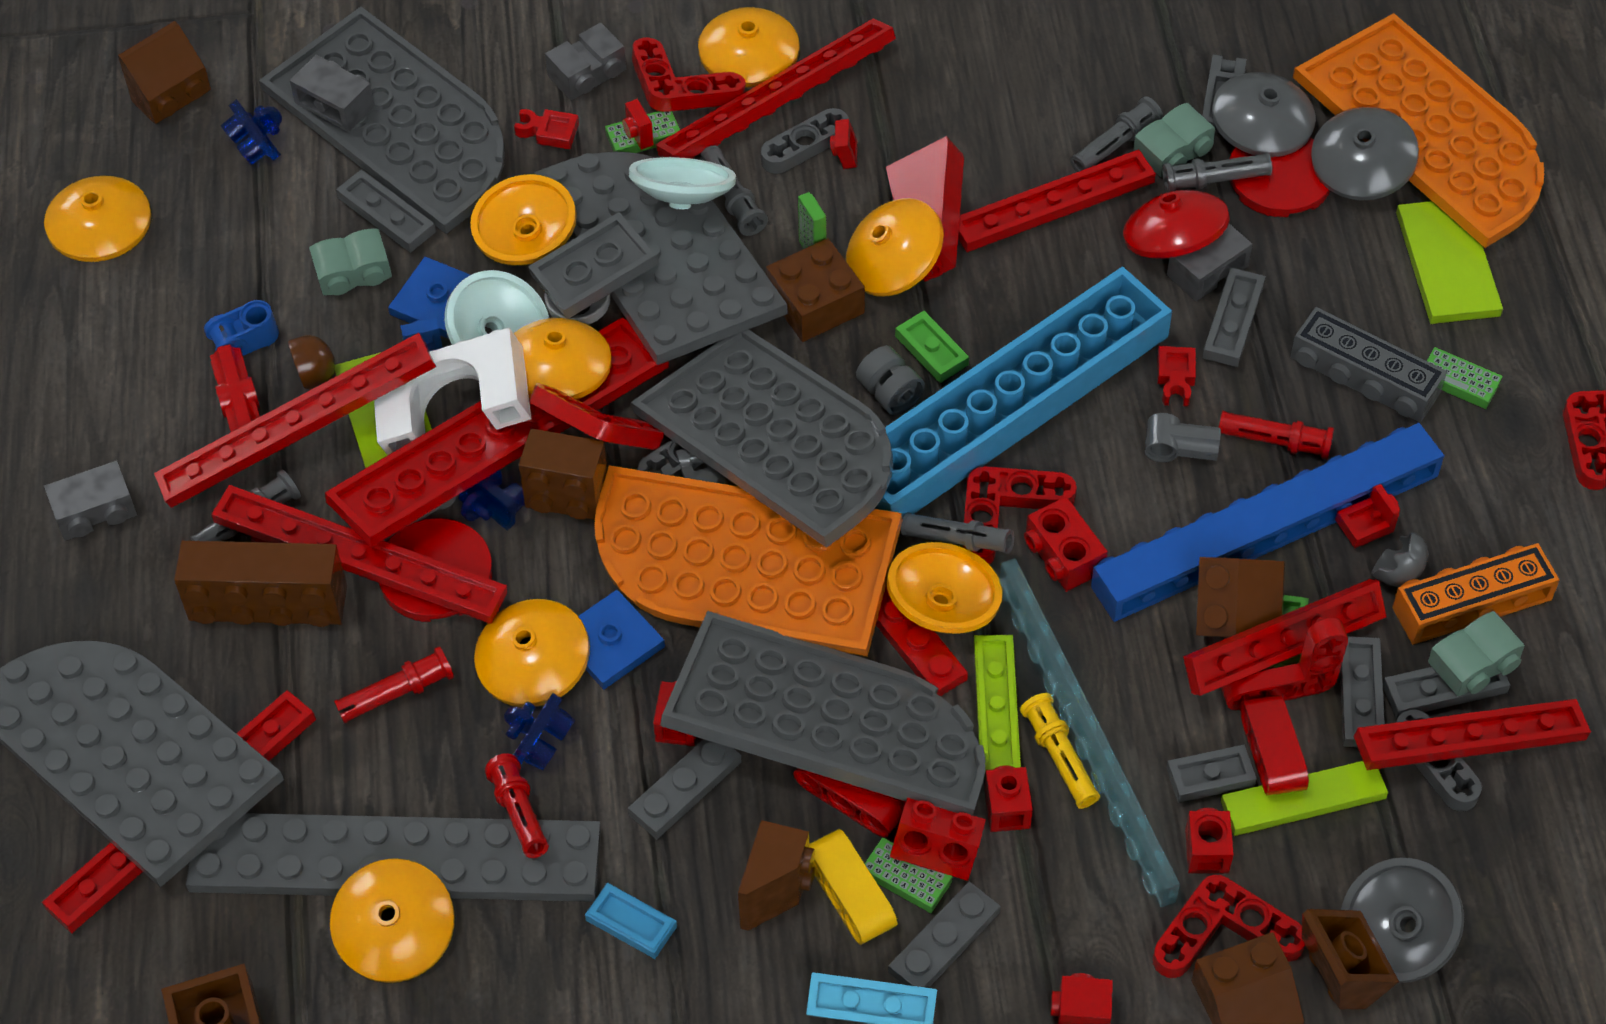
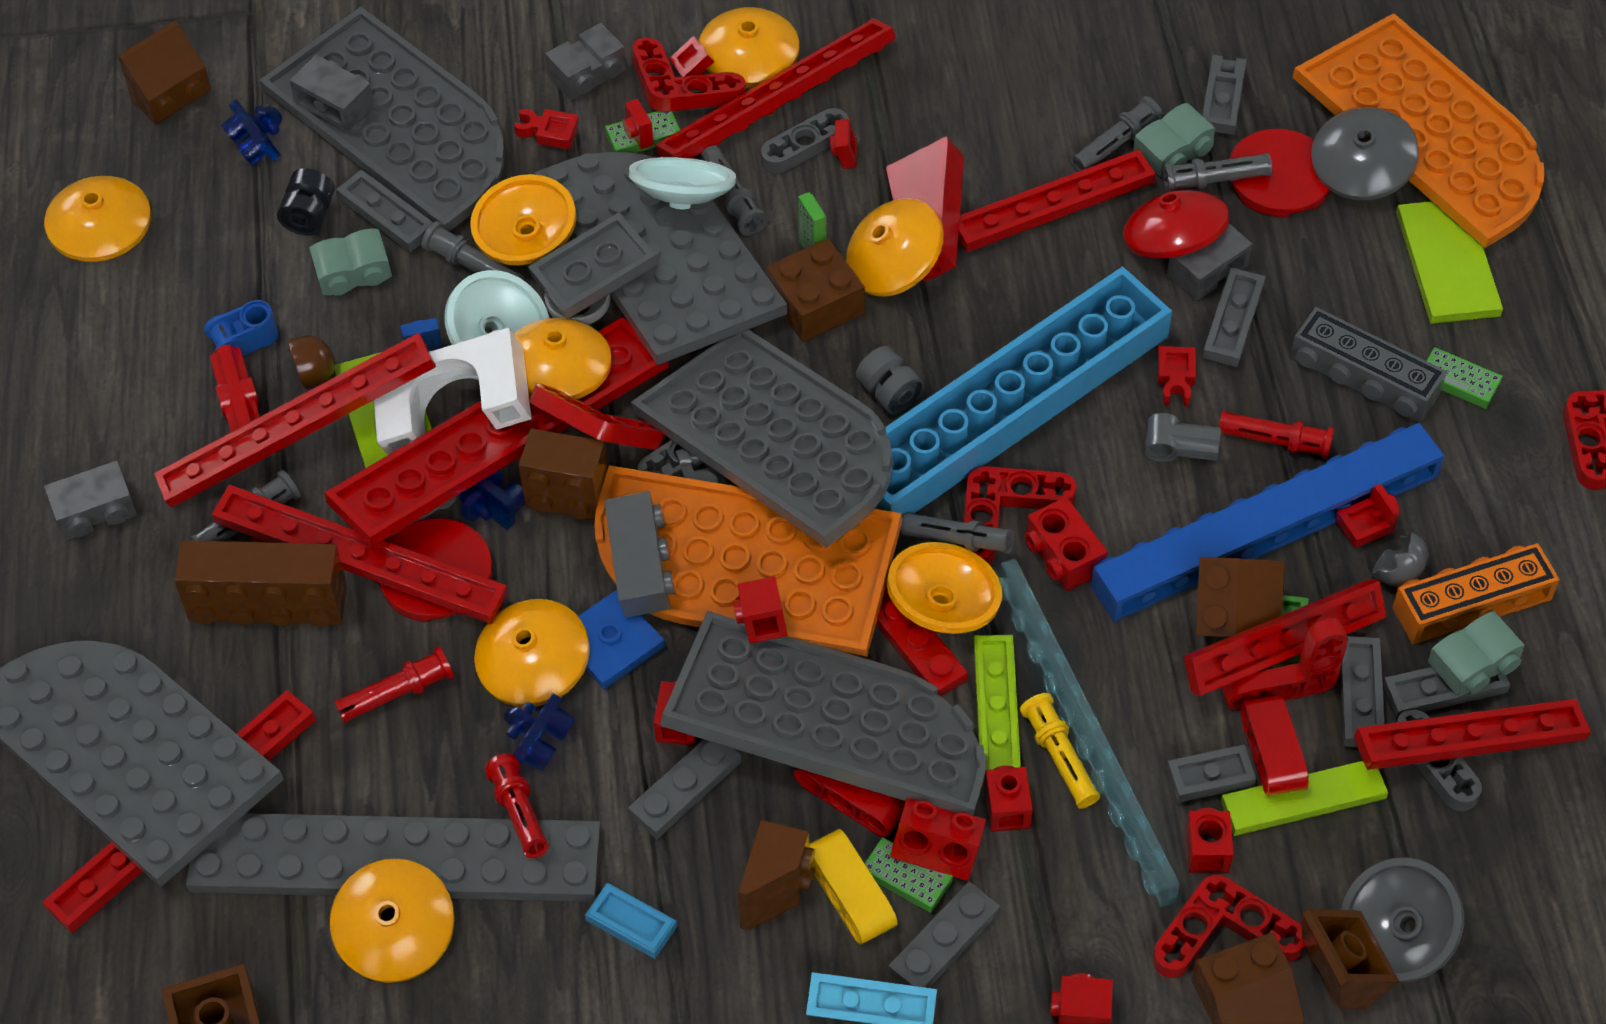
blue plate [388,257,470,339] -> none
bright green plate [895,311,969,383] -> none
dark grey dish [1212,72,1316,157] -> none
none -> black wheel [276,168,335,236]
none -> dark grey pin [421,221,524,280]
none -> dark grey brick [604,491,675,618]
none -> red plate [669,36,715,77]
none -> red brick [733,576,788,644]

